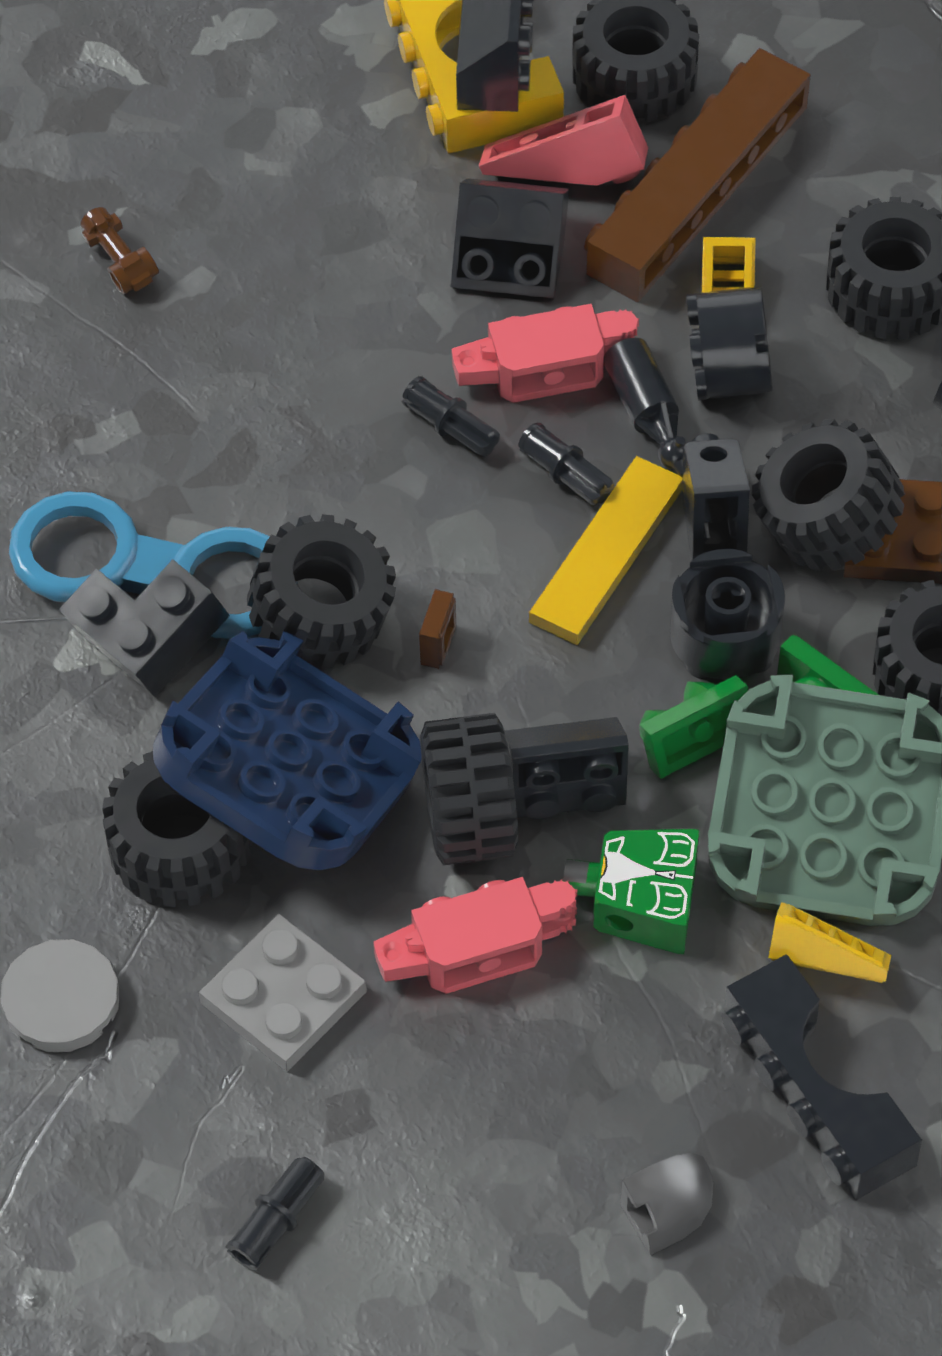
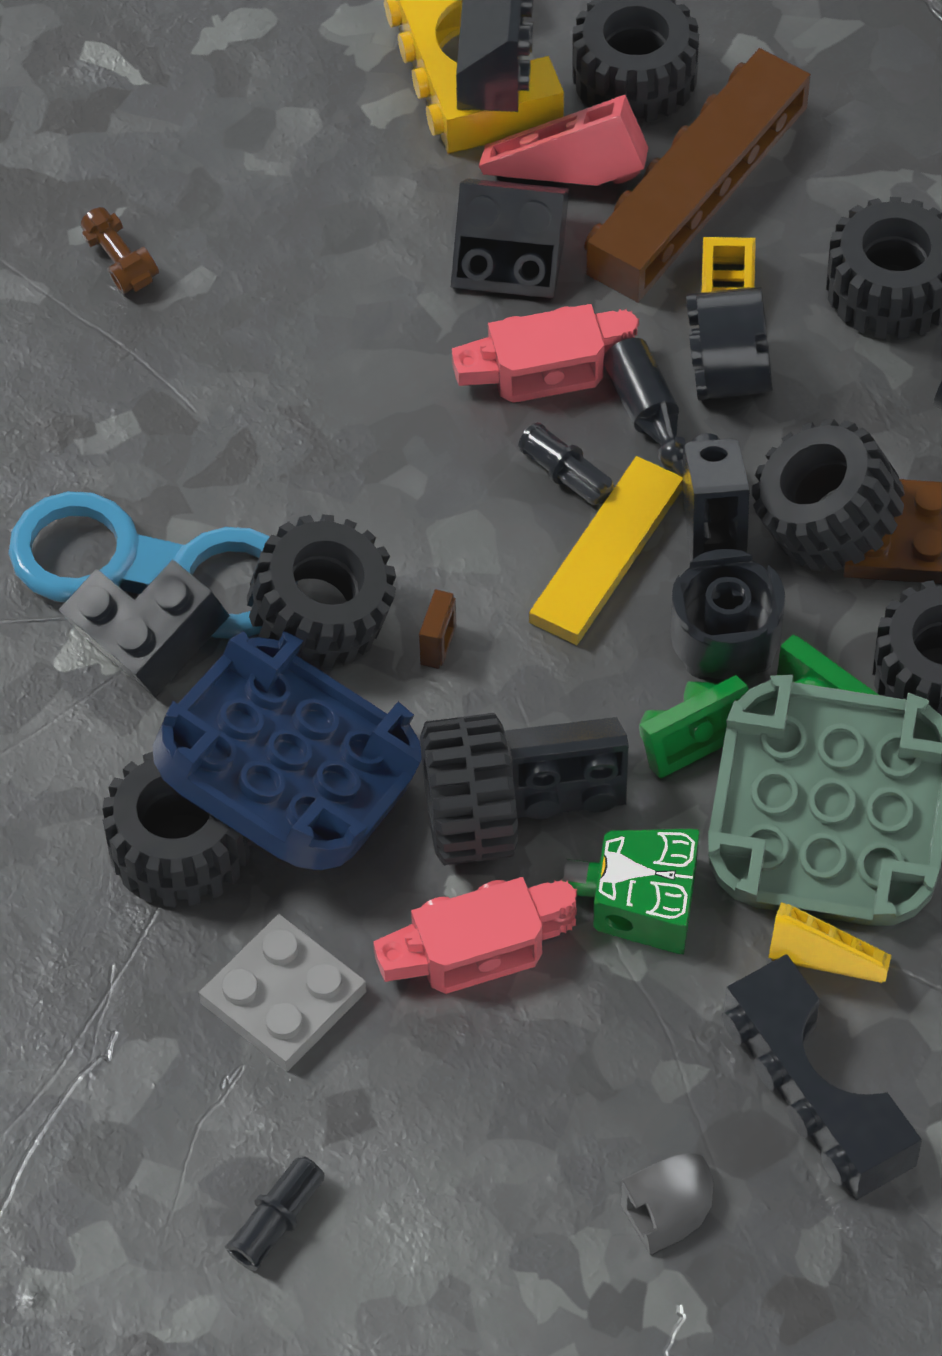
light grey tile [0,939,119,1052] -> none
black axle [402,376,500,456] -> none

